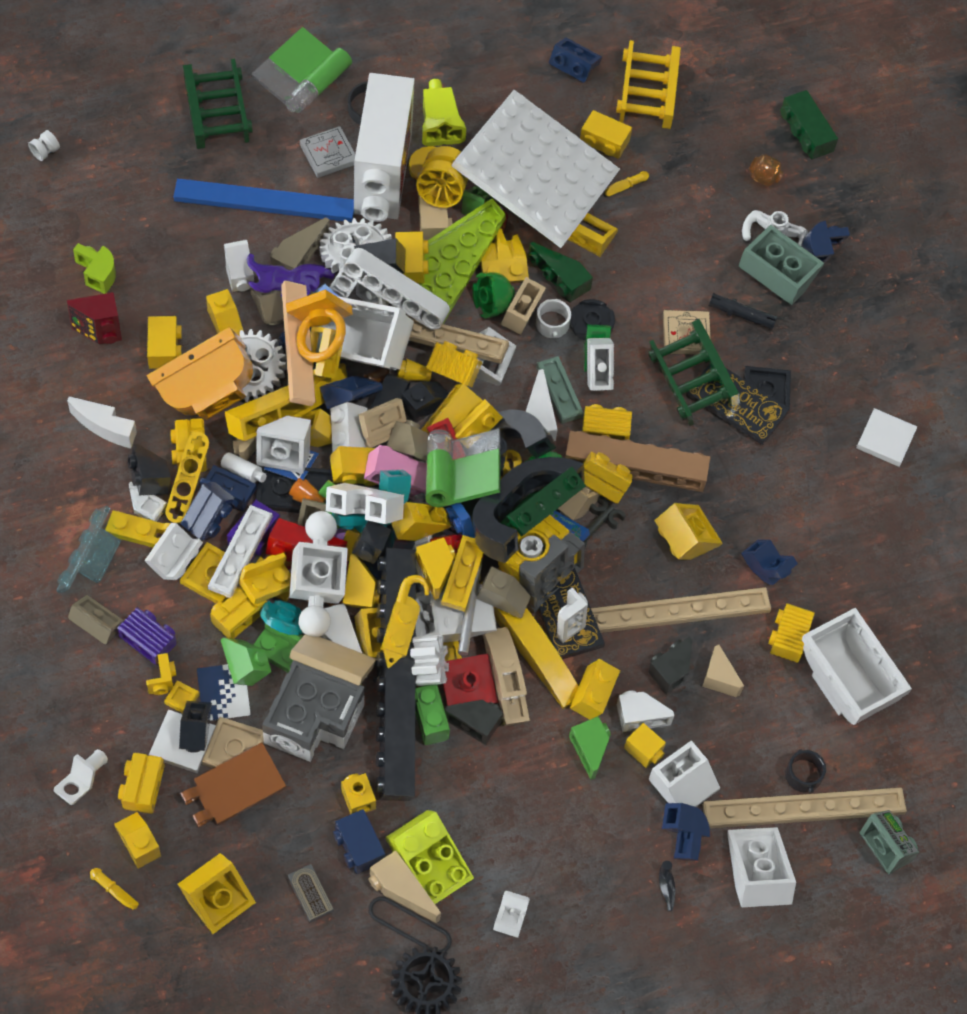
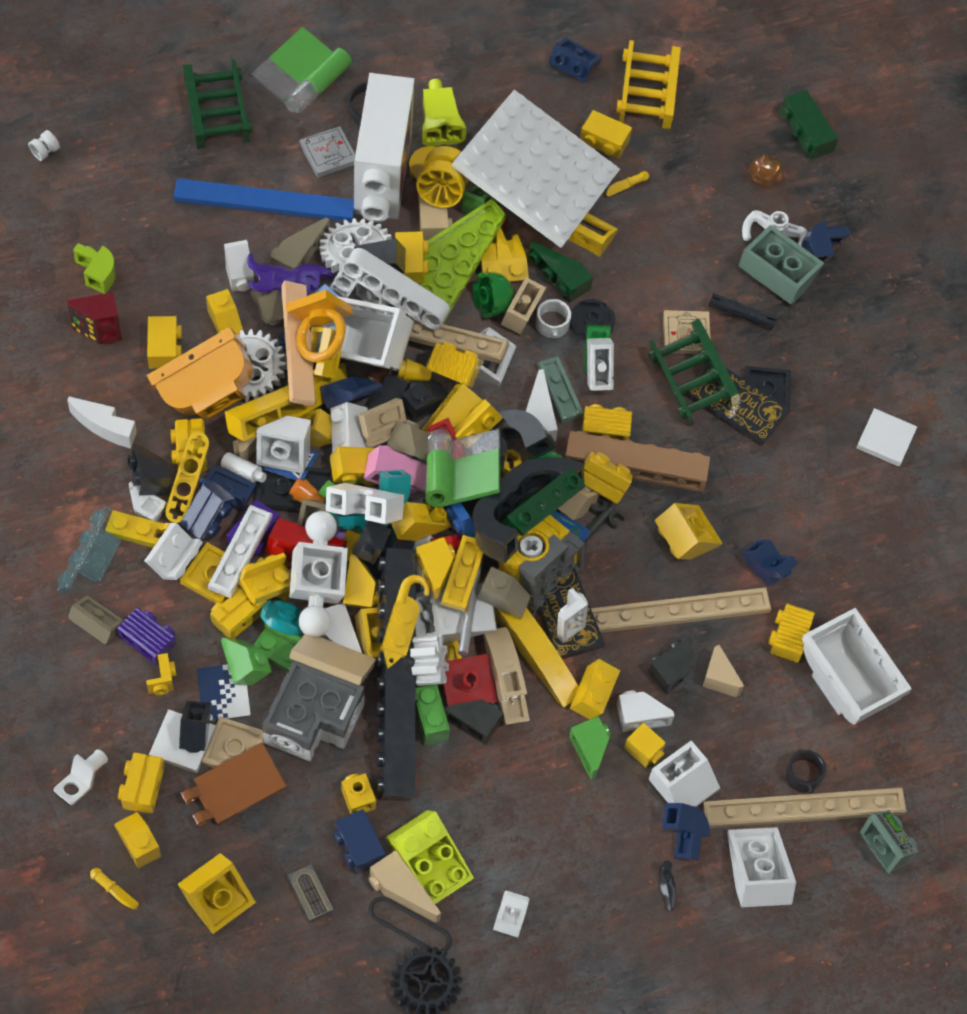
yellow tile [164,680,200,713] -> none

